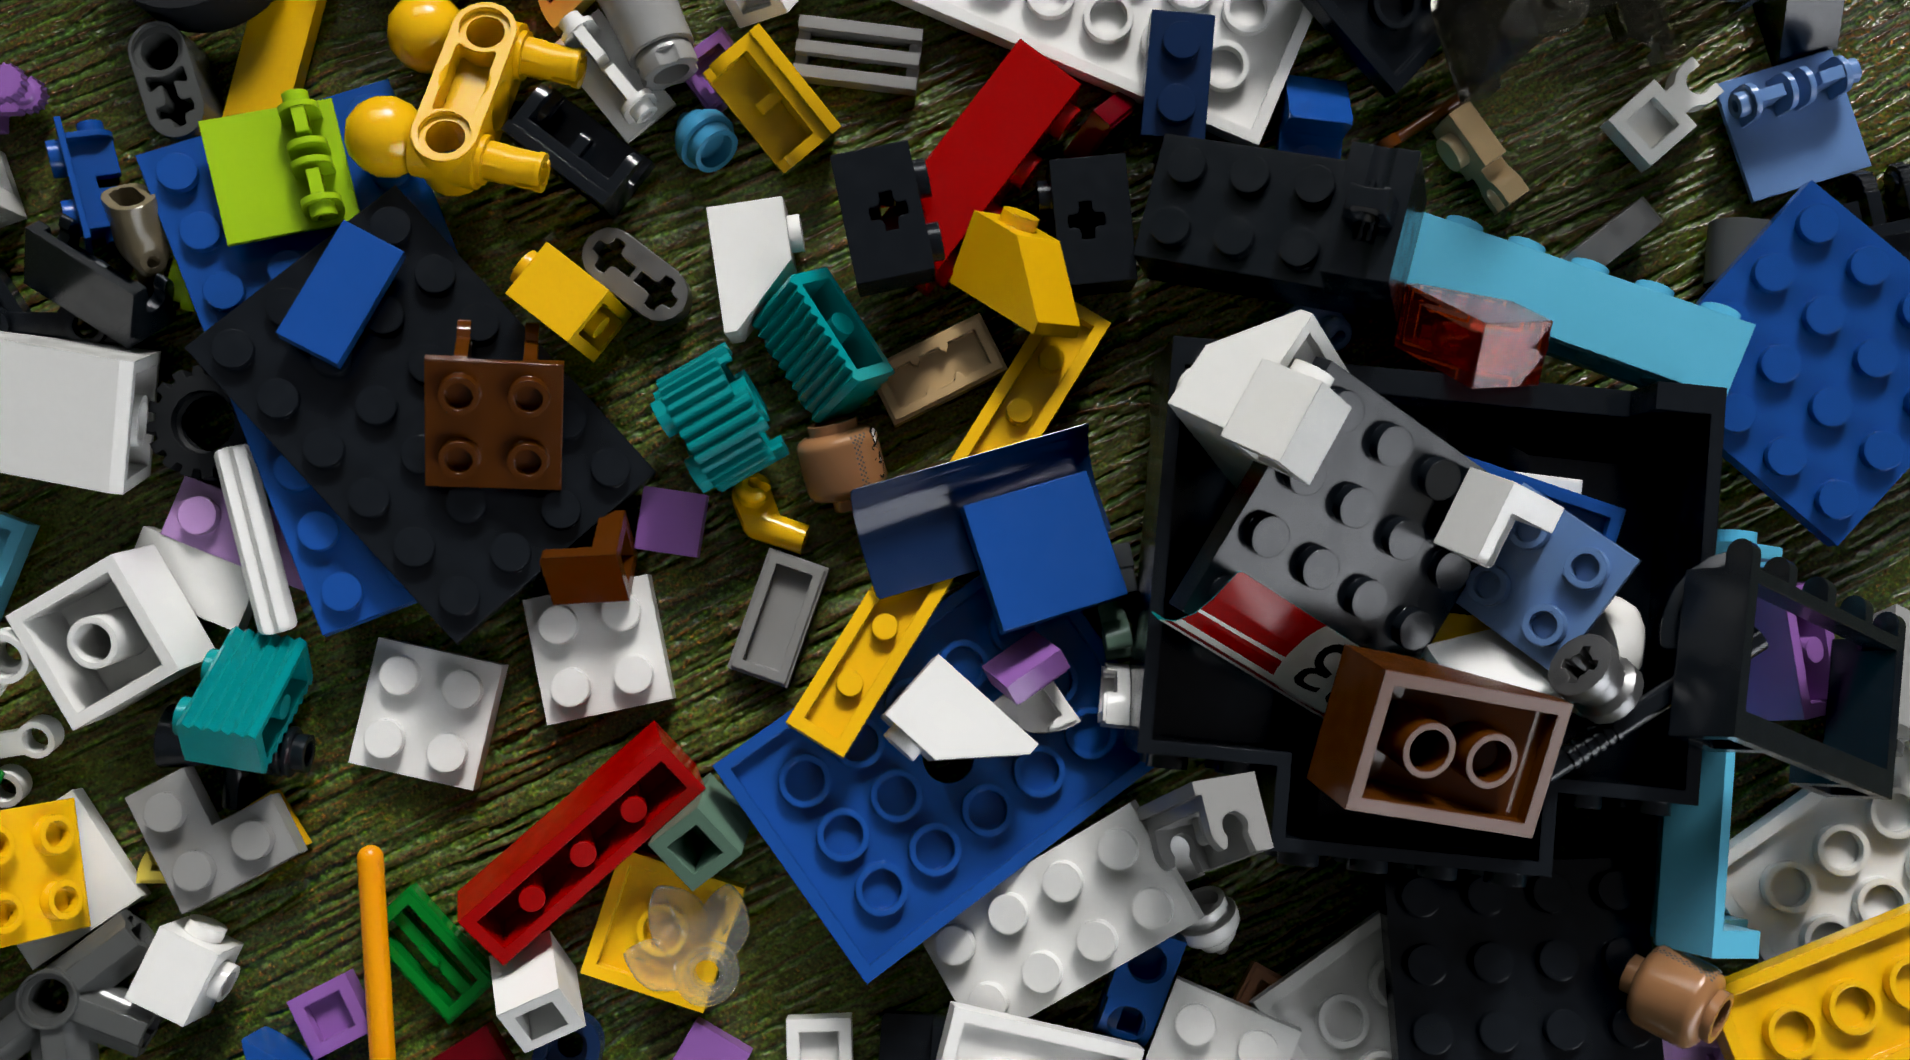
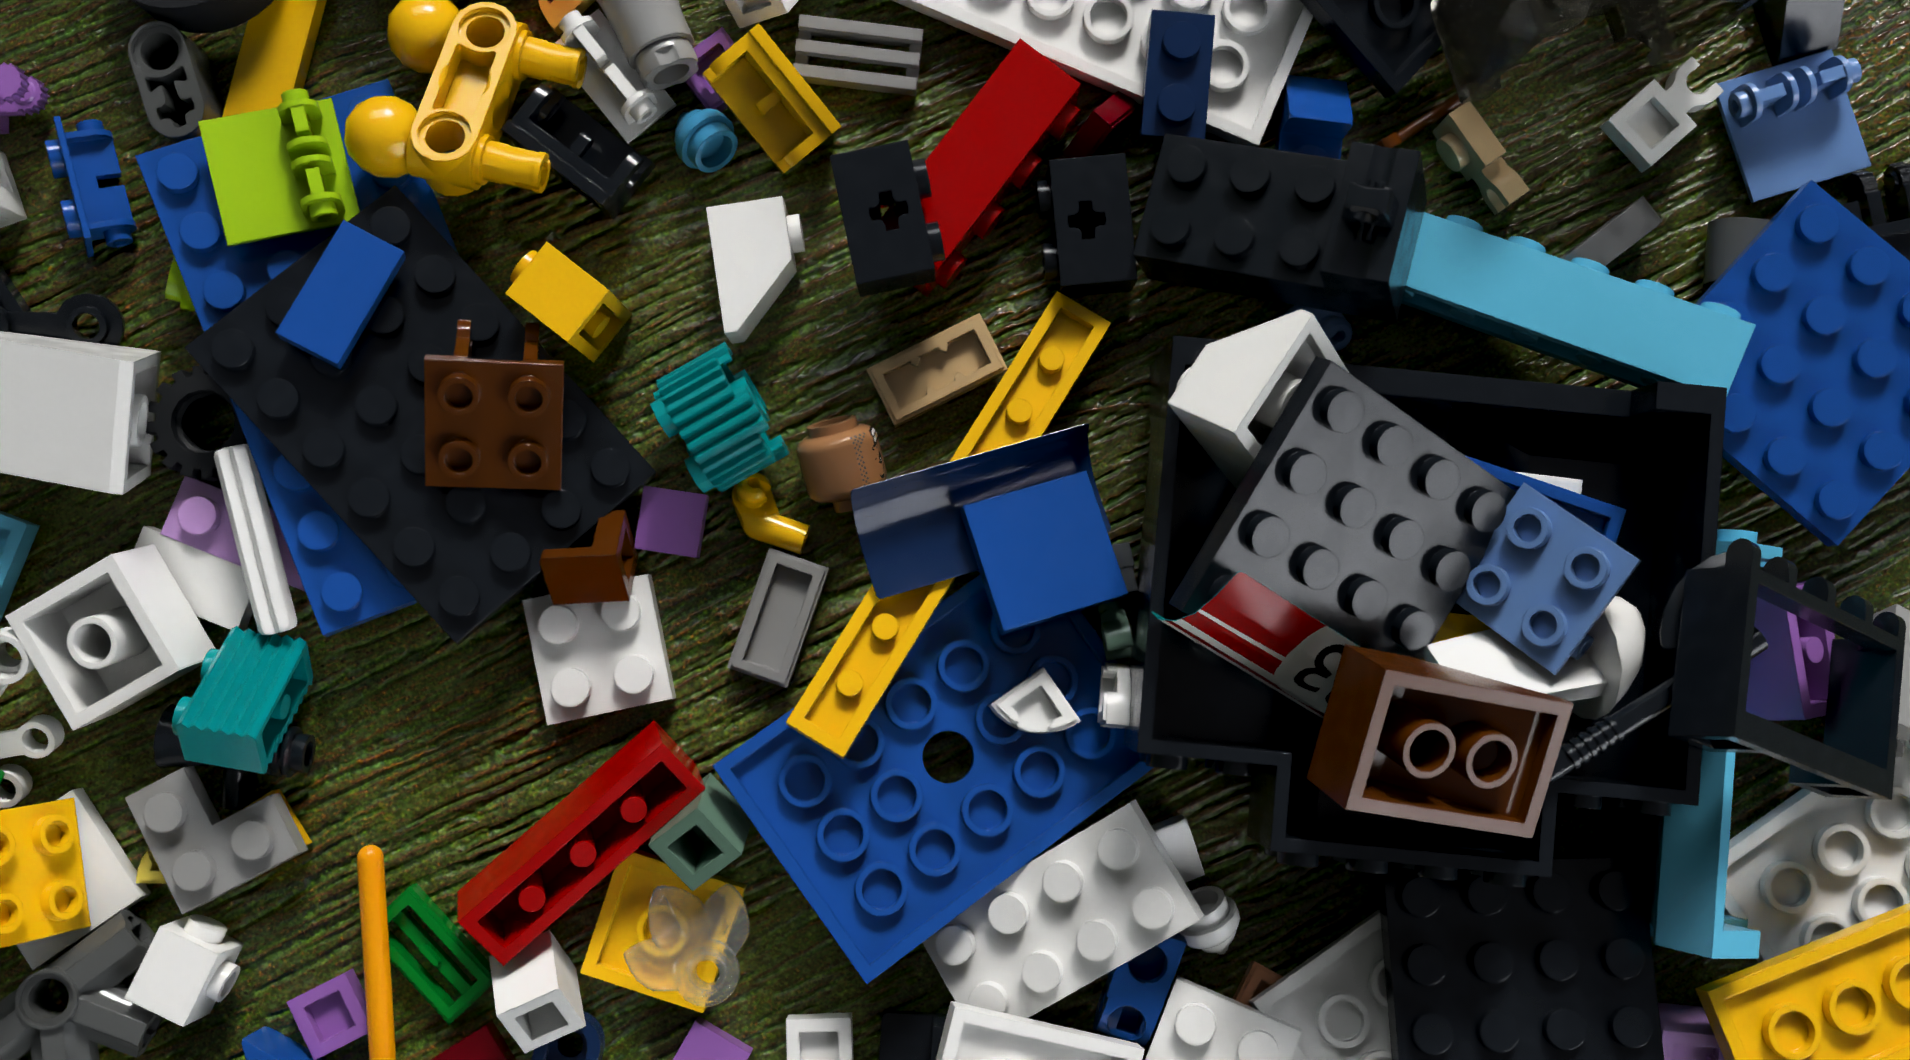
black hinge [24,214,176,349] -> none
dark tan piece [100,183,171,293] -> none
white plate [348,637,509,791] -> none
flat silver beam [582,227,693,326] -> none
teal brick [752,267,895,424] -> none
white slope [880,654,1038,762] -> none
yellow slope [948,206,1081,338] -> none
medium lavender tile [981,630,1070,705] -> none
light grey hinge [1137,771,1274,873] -> none
white brick [1220,357,1352,486] -> none
clear red slope [1394,283,1553,389] -> none
white panel [1433,467,1565,568] -> none
flat silver wheel [1548,634,1644,724] -> none
medium nougat head [1619,945,1734,1049] -> none

